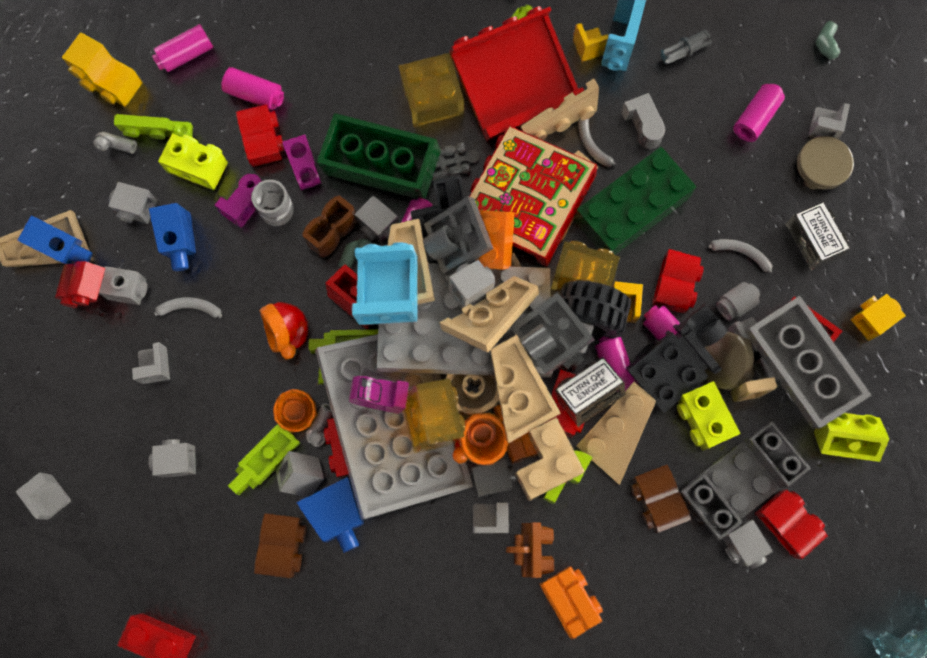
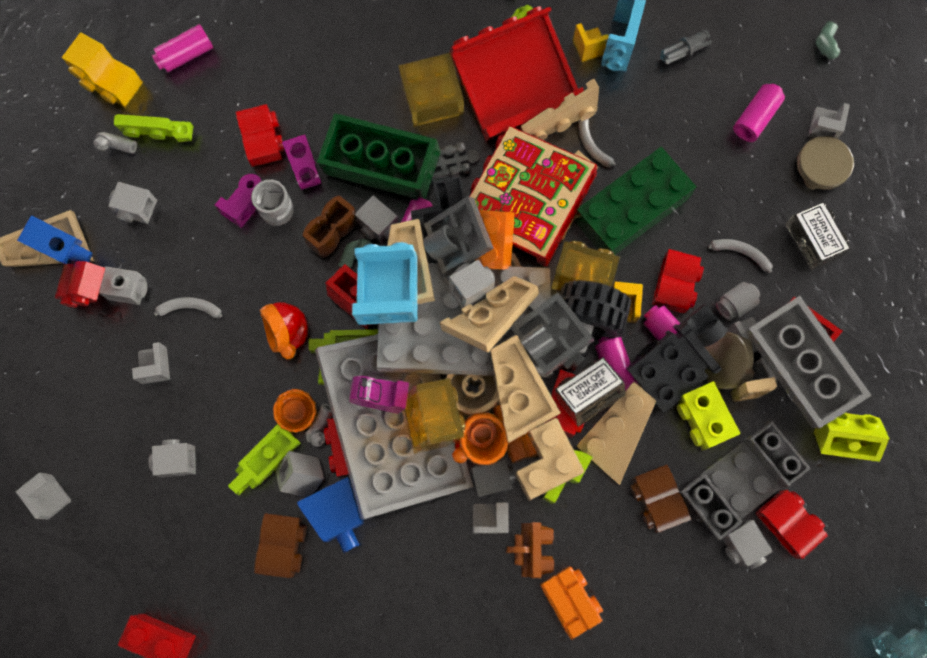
blue torso [149,203,196,271] -> none
neon yellow brick [158,134,228,190] -> none
dark pink brick [222,67,284,110] -> none
light grey leg [621,93,665,149] -> none
yellow brick [850,294,906,341] -> none

